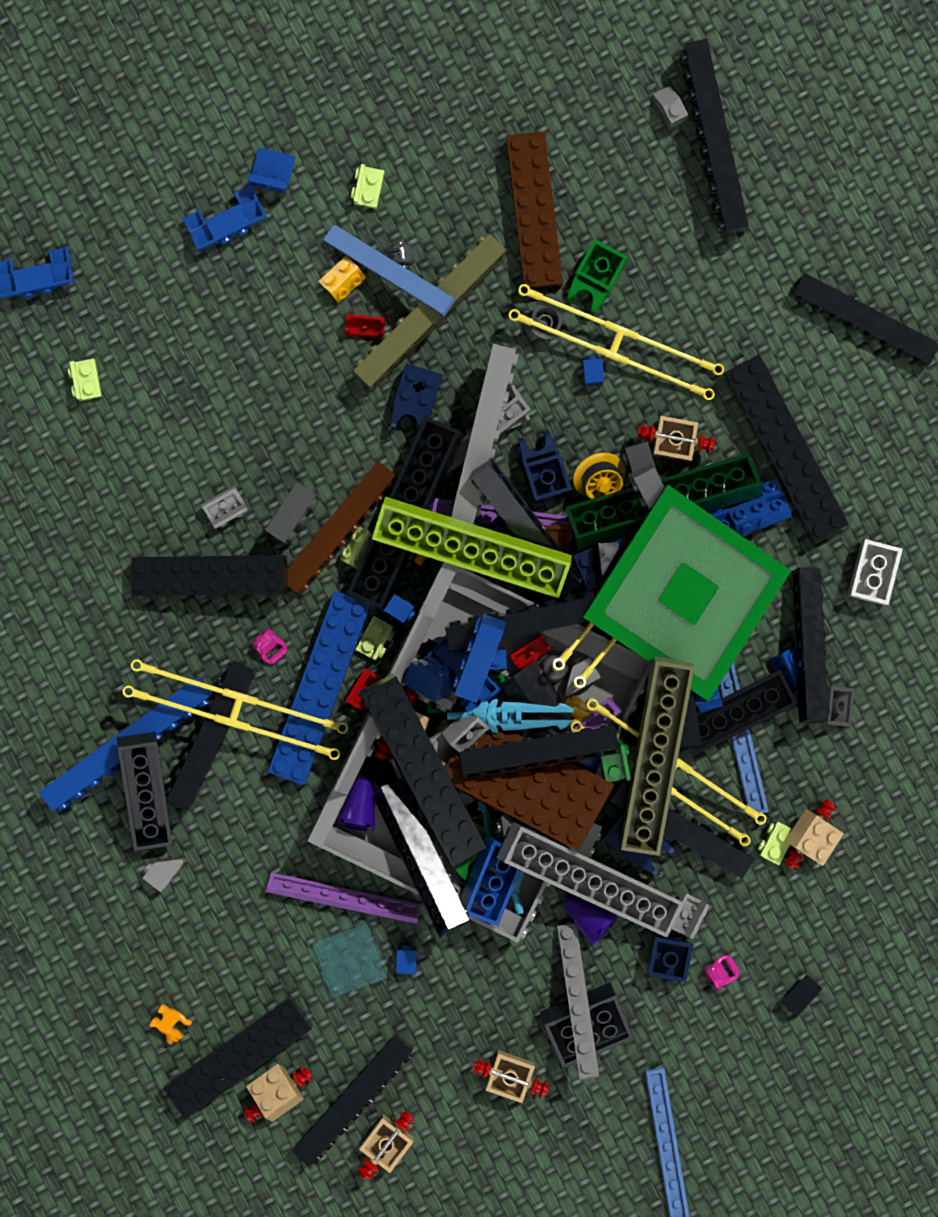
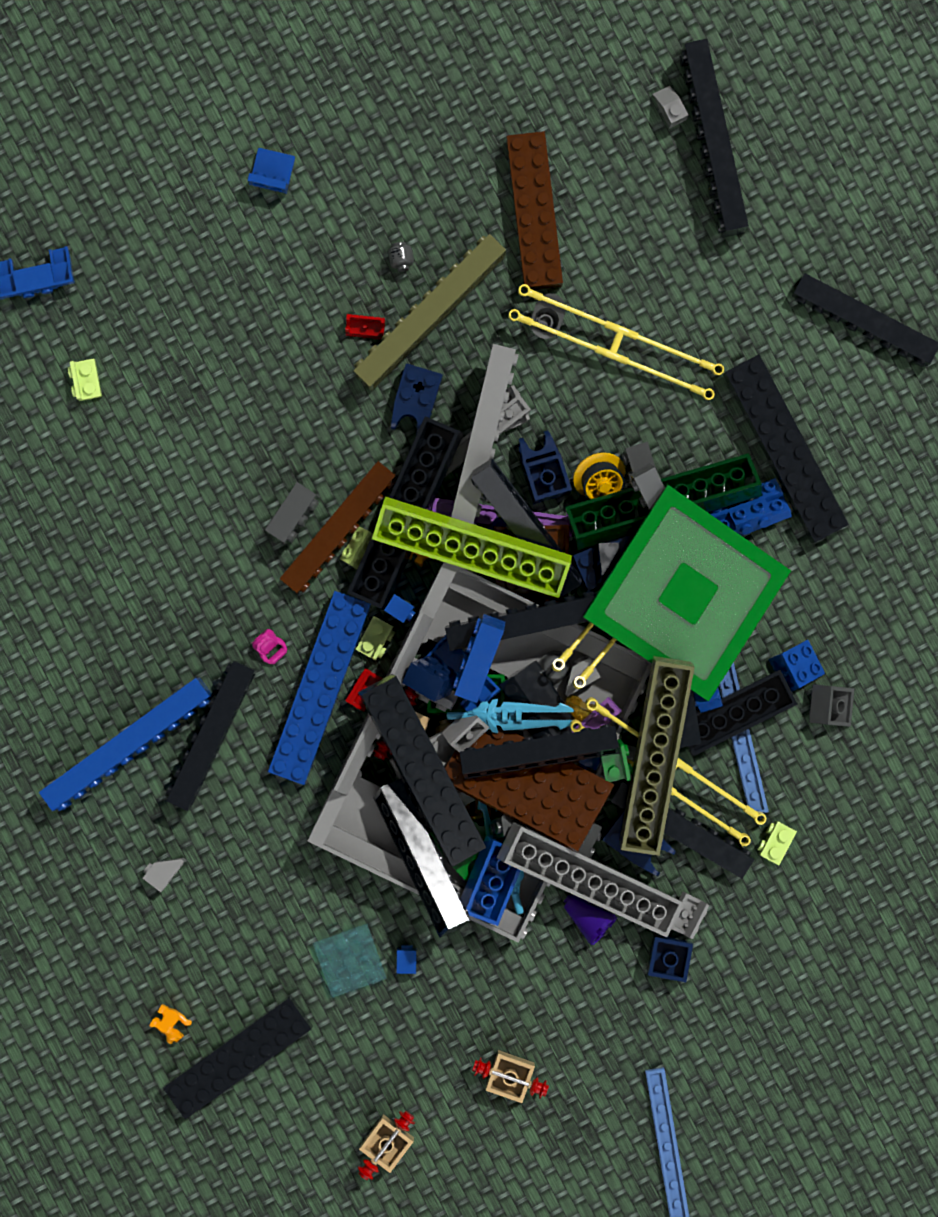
black brick [117,732,173,851] -> none
light yellow bar [123,659,348,760] -> none
black brick [131,555,288,596] -> none
blue bracket [183,184,267,252] -> none
light grey bracket [201,486,248,529] -> none
tan brick [244,1064,313,1123] -> none
medium lavender plate [266,873,421,924] -> none
black brick [292,1033,413,1167] -> none
yellow bracket [318,256,366,303] -> none
medium blue tile [323,224,455,316] -> none
dark purple cone [336,776,375,831] -> none
yellowish green bracket [351,164,385,209] -> none
blue brick [489,648,507,670] -> none
red hinge [509,634,551,670] -> none
black slope [539,982,634,1068] -> none
light grey plate [557,923,600,1080] -> none
green brick [566,239,629,316] -> none
blue brick [582,356,604,385] -> none
tan brick [637,416,715,462] -> none
dark pink piece [704,955,740,990] -> none
black hinge [781,974,822,1017] -> none
tan brick [783,800,844,870] -> none
black brick [791,567,830,723] -> none
white brick [847,539,903,605] -> none

